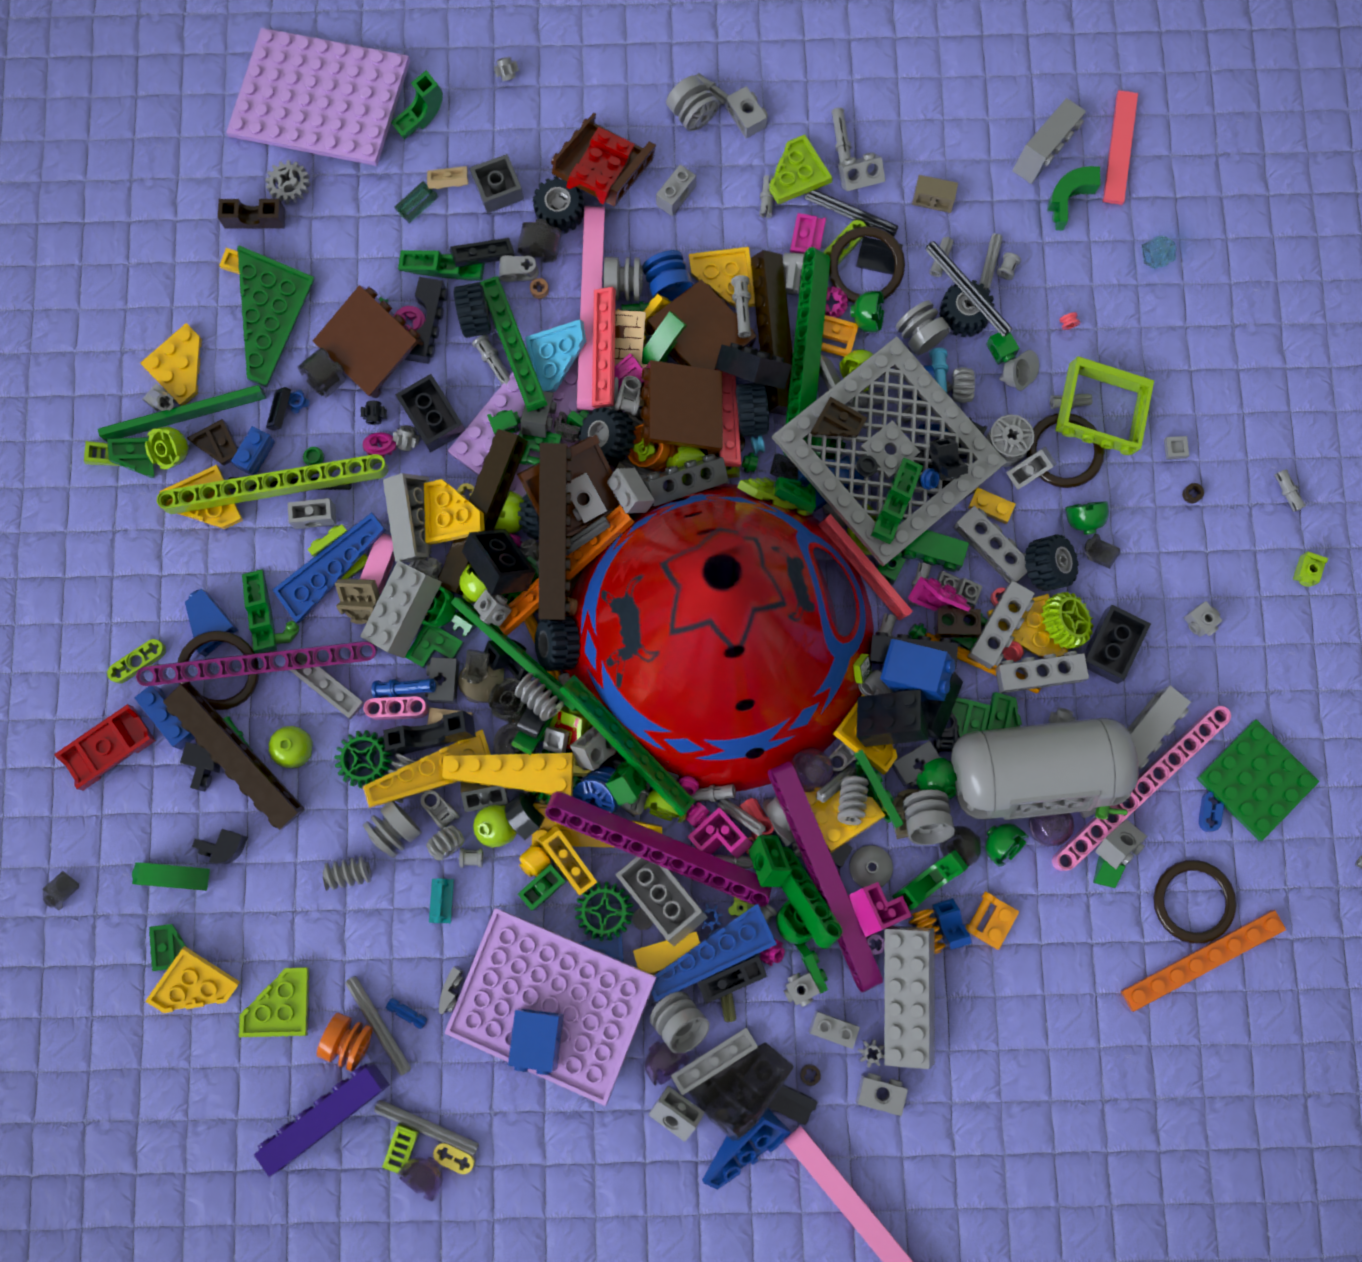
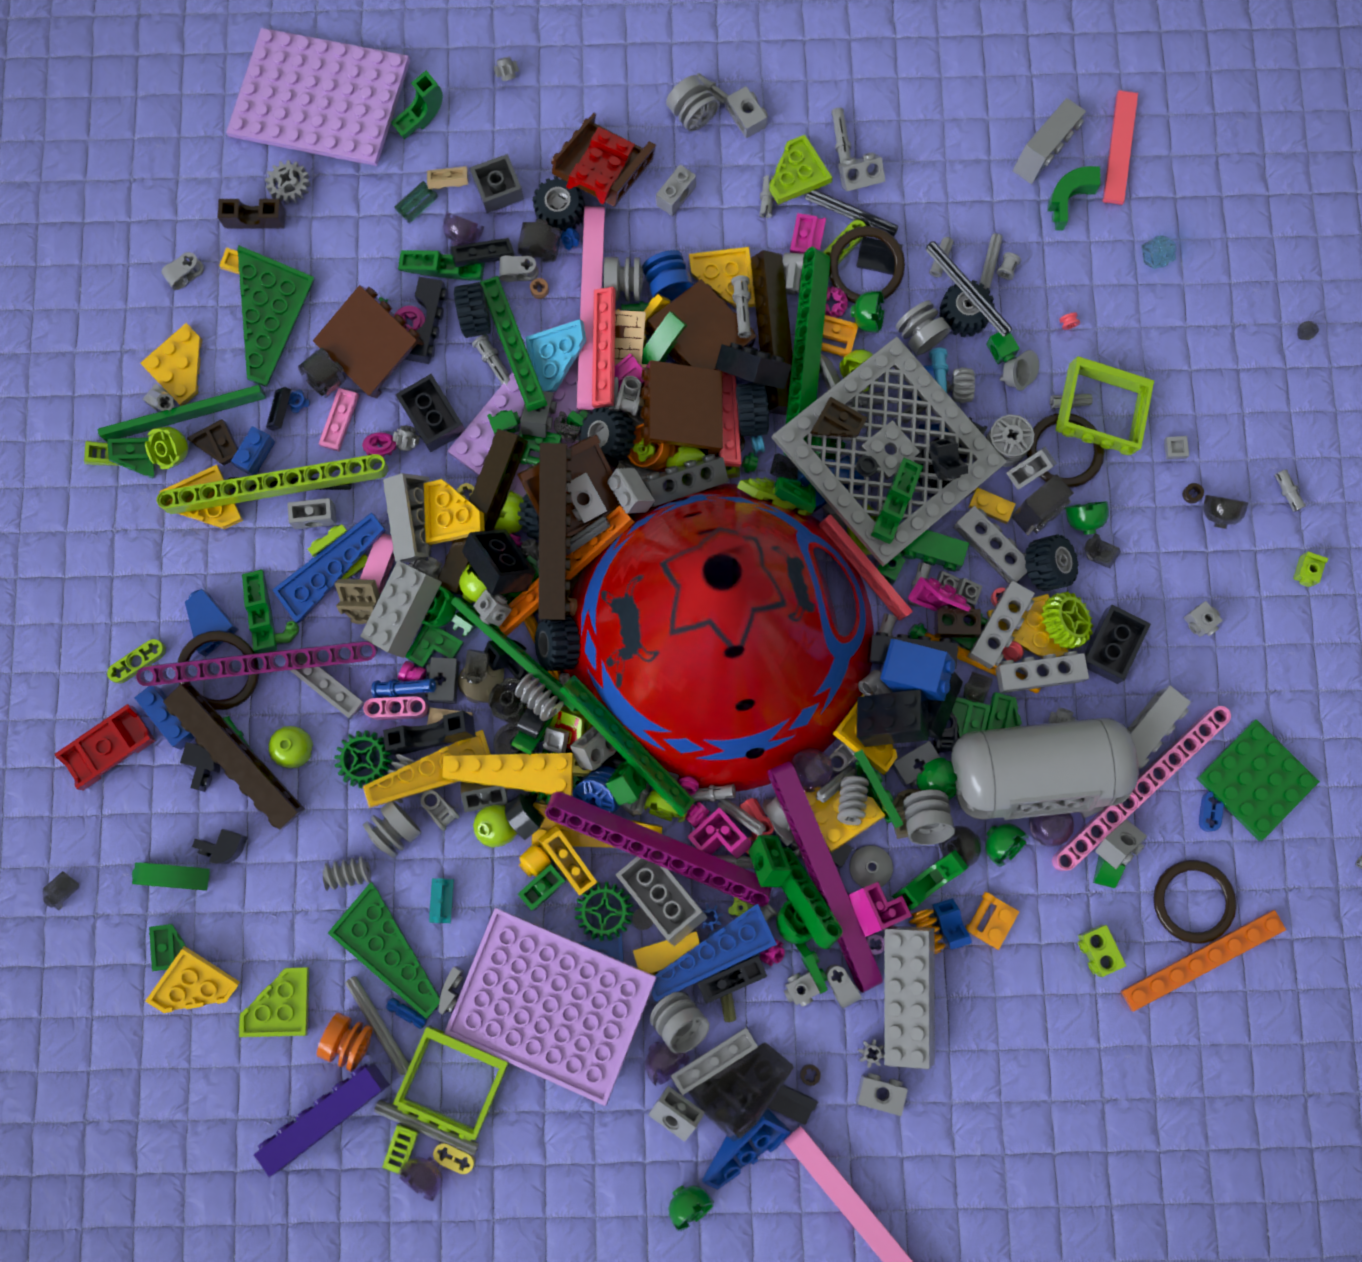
green plate [303,447,324,466] -> none
black gear [361,401,387,425] -> none
light grey gear [426,825,465,861] -> none
light grey bush [459,848,483,868] -> none
blue brick [508,1008,564,1075] -> none
light grey brick [808,1011,860,1049] -> none
tile [853,653,872,684] -> none
dark tan hinge [912,175,958,213] -> none
blue plate [920,468,940,490] -> none
bright green hand [1095,806,1127,819] -> none
none -> light grey piece [161,252,204,290]
none -> bright pink tile [319,388,359,452]
none -> green wing [328,882,440,1019]
none -> lime window [393,1026,509,1141]
none -> dark pink wheel [398,661,427,681]
none -> clear purple cylinder [443,212,484,246]
none -> blue plate [559,227,580,250]
none -> green cylinder [668,1185,714,1231]
none -> light grey piece [825,964,862,1009]
none -> clear smoke bracket [963,672,993,703]
none -> clear smoke brick [1011,474,1074,536]
none -> lime brick [1077,925,1126,977]
none -> clear smoke cylinder [1203,495,1248,529]
none -> clear smoke plate [1297,321,1319,340]

